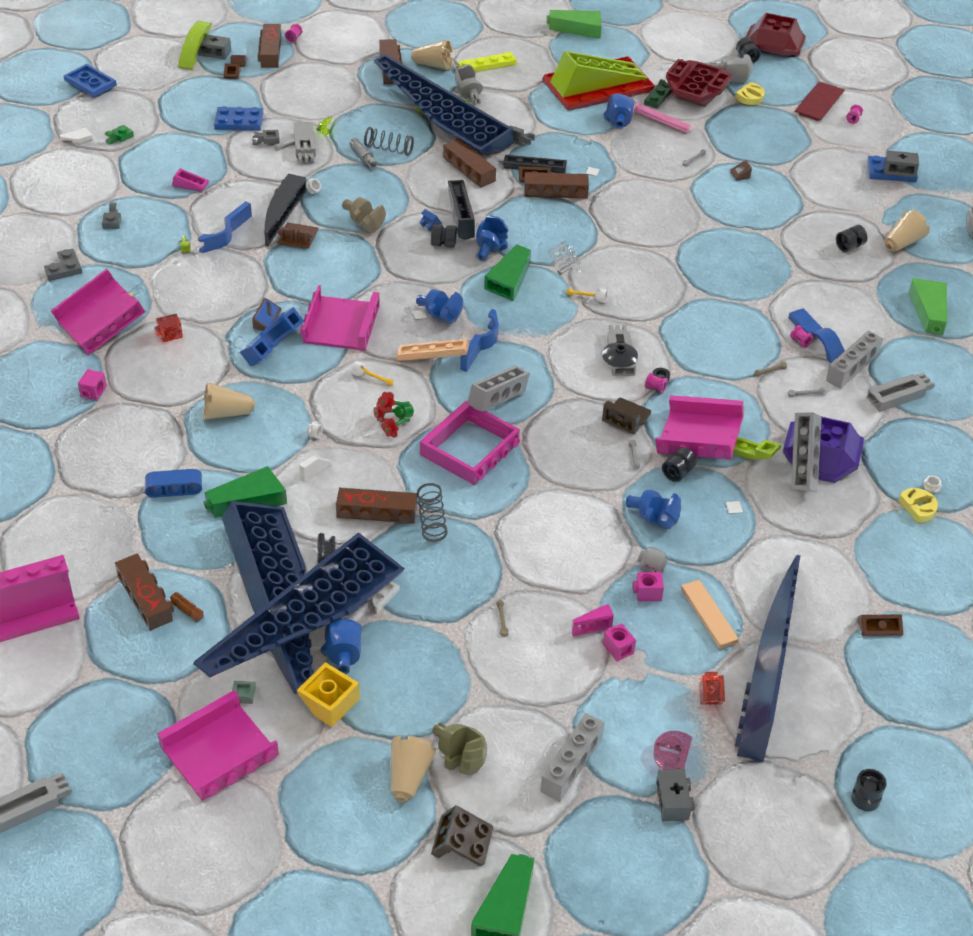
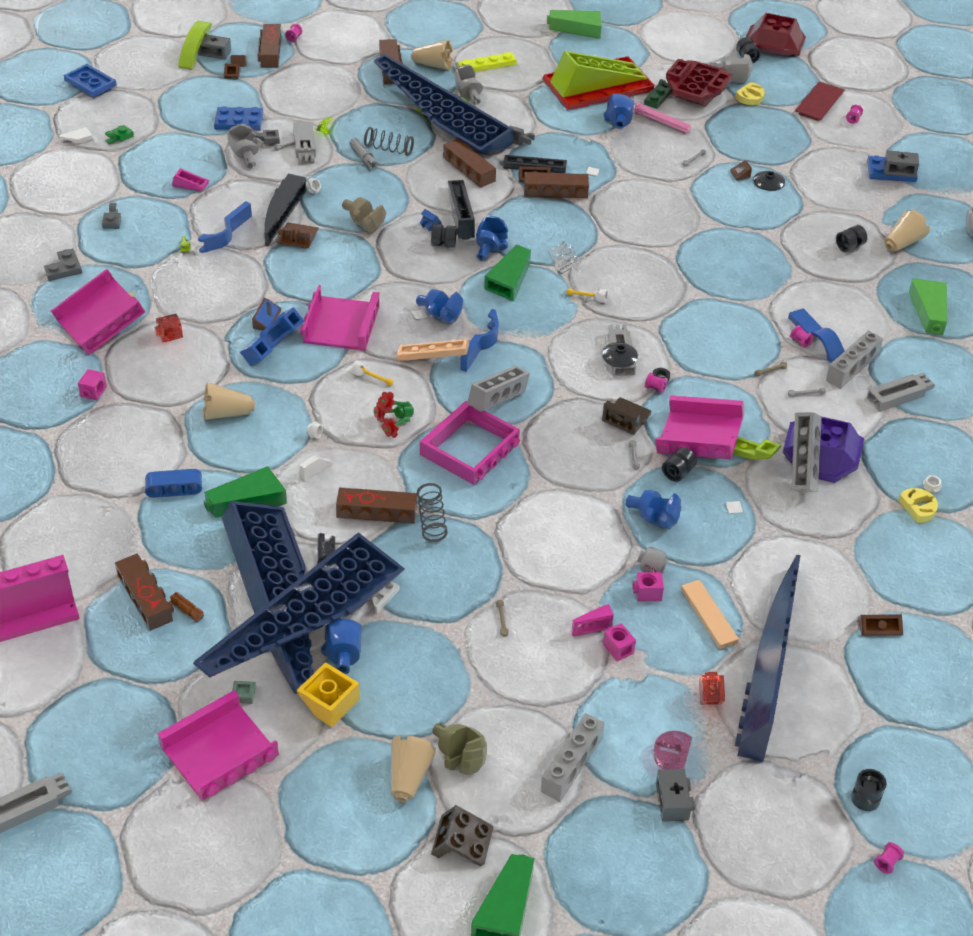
none -> light grey piece [227,124,262,168]
none -> black dish [754,171,785,191]
none -> dark pink bush [874,842,904,874]

